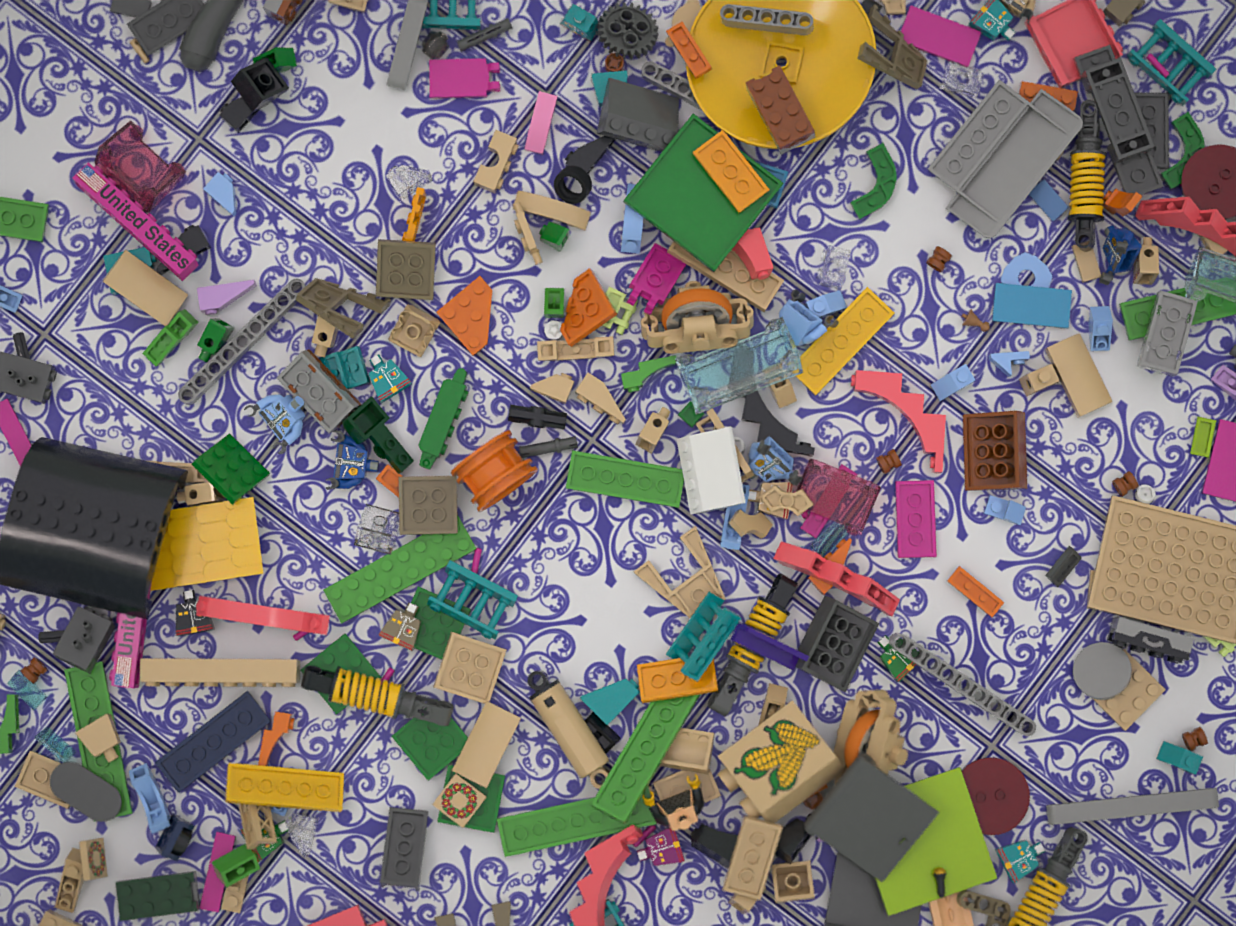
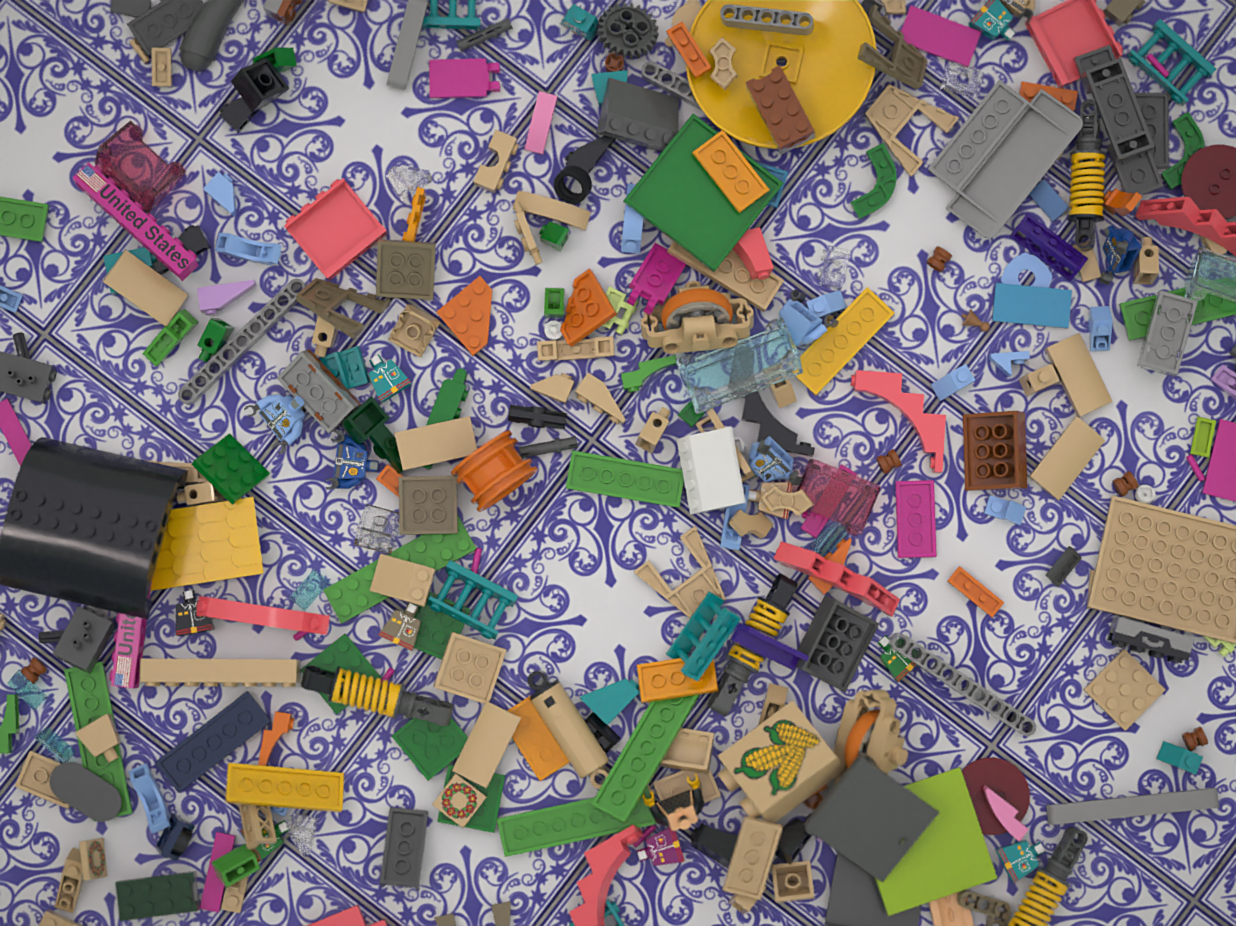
clear smoke head [422,31,450,59] -> none
black piece [933,867,947,898] -> none
light grey tile [1073,642,1132,700] -> none
none -> tan plate [152,47,172,86]
none -> light blue arch [215,233,282,265]
none -> coral panel [284,178,388,281]
none -> clear light blue slope [289,569,330,611]
none -> tan slope [370,554,436,607]
none -> tan tile [395,416,477,471]
none -> light orange tile [507,696,569,781]
none -> tan tile [709,38,738,90]
none -> tan wing [864,84,959,177]
none -> bright pink slope [983,785,1029,841]
none -> dark purple fence [1010,212,1088,281]
none -> tan slope [1028,416,1105,501]
none -> dark pink piece [1186,454,1205,482]

